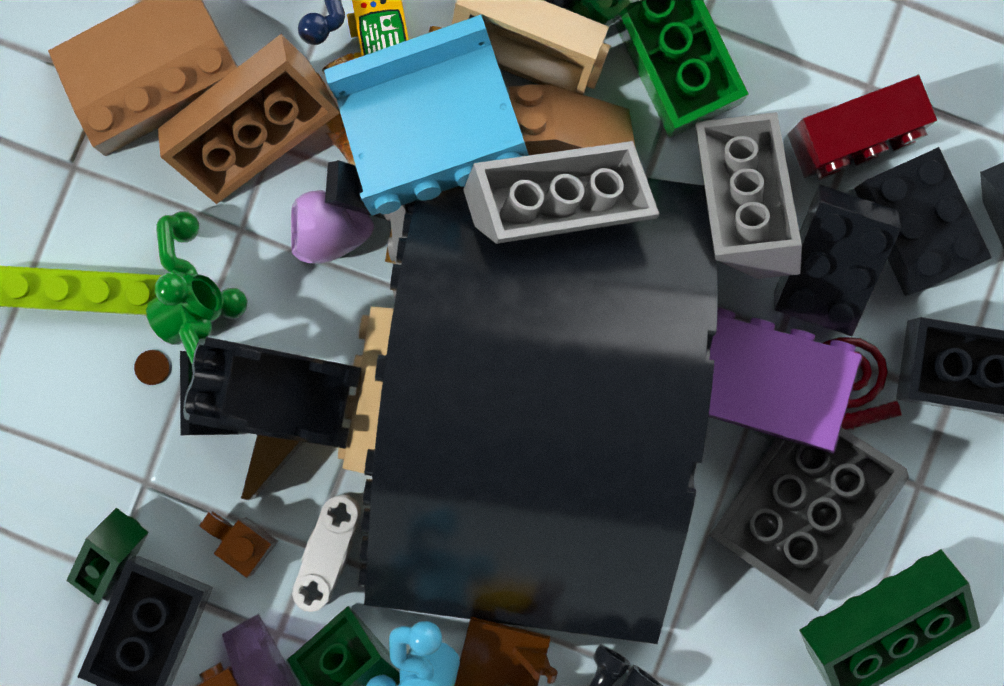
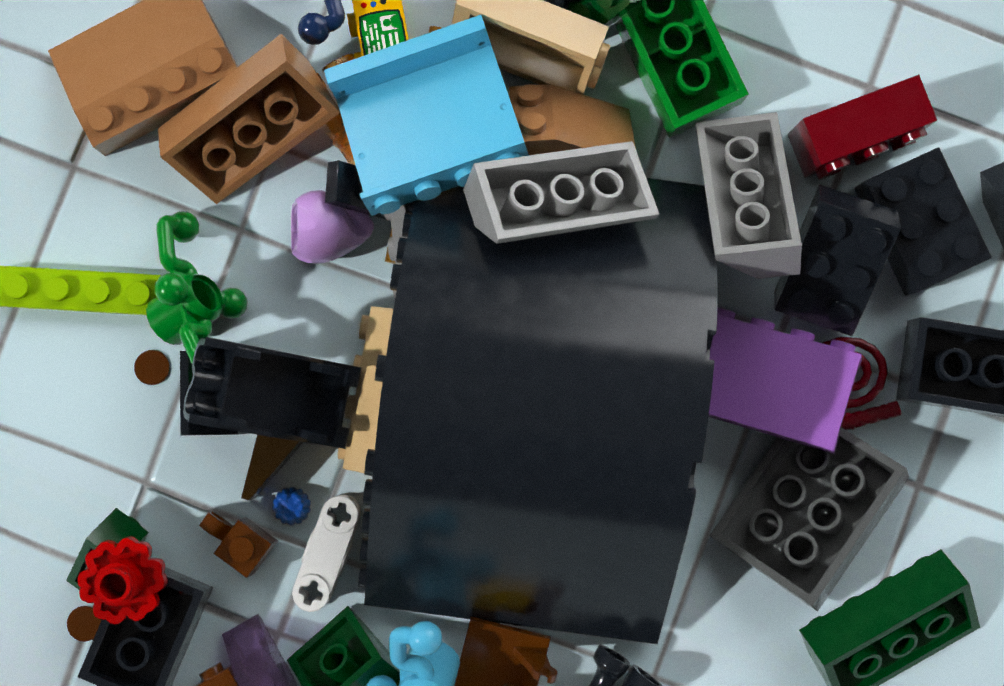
none -> reddish brown sticker [67,606,102,642]
none -> red plant [77,536,168,624]
none -> blue piece [272,487,311,526]

